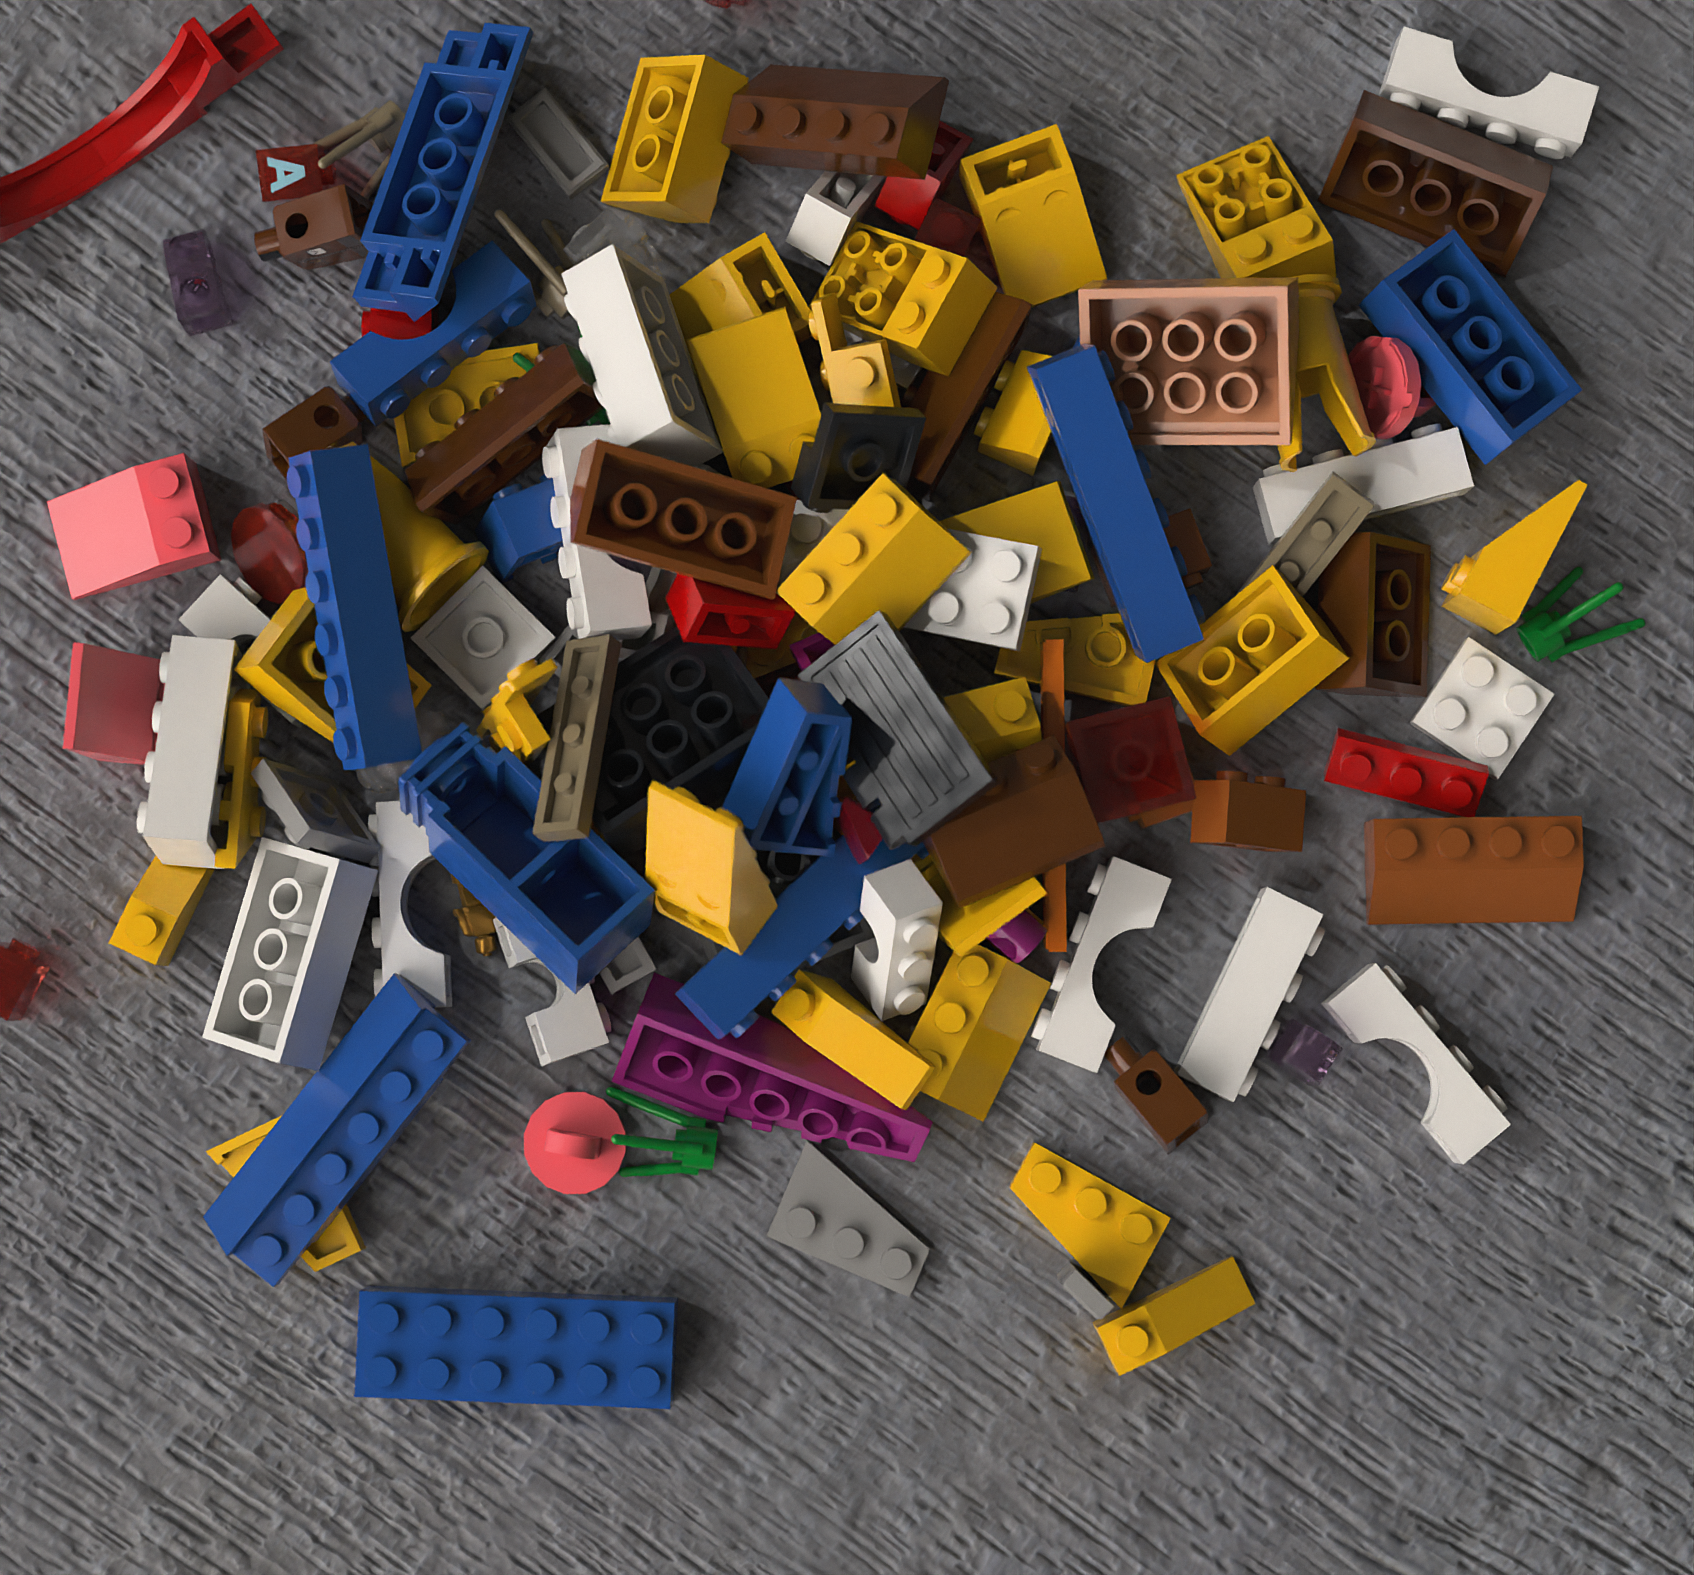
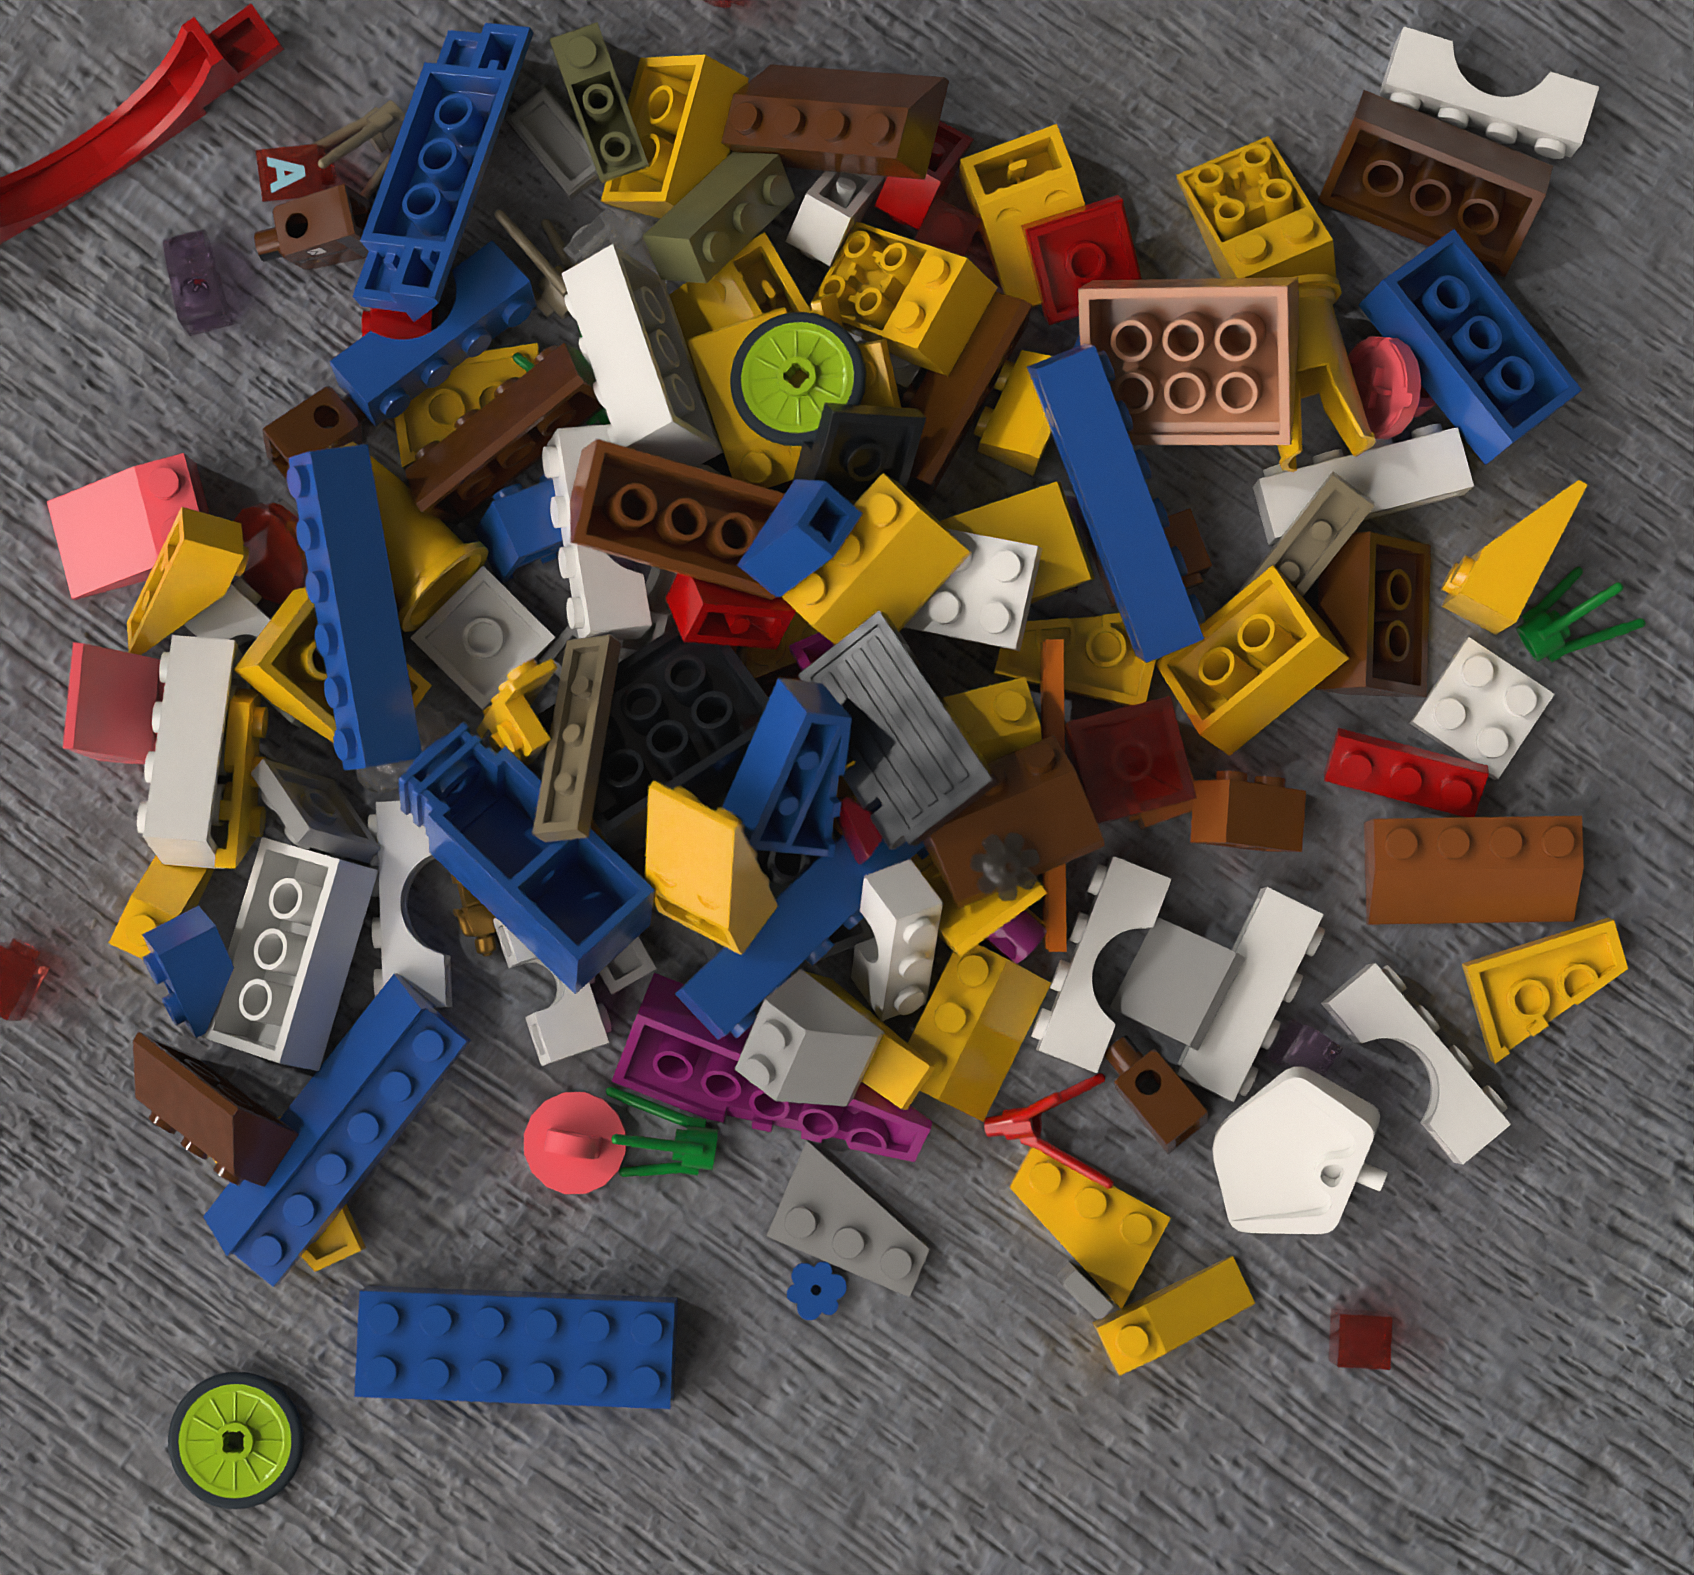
none -> yellow slope [127,507,249,655]
none -> reddish brown slope [133,1032,299,1187]
none -> blue slope [142,905,234,1038]
none -> lime wheel [168,1372,304,1509]
none -> olive slope [549,22,649,183]
none -> olive brick [643,152,795,283]
none -> lime wheel [730,312,866,446]
none -> light grey slope [735,970,884,1106]
none -> blue slope [737,479,863,597]
none -> blue plant [787,1261,847,1320]
none -> clear smoke plant [970,832,1039,901]
none -> red plant [984,1073,1114,1189]
none -> red tile [1021,195,1142,326]
none -> light grey tile [1110,917,1245,1051]
none -> white animal [1213,1066,1388,1234]
none -> clear red brick [1329,1308,1393,1370]
none -> yellow wing [1462,917,1628,1064]

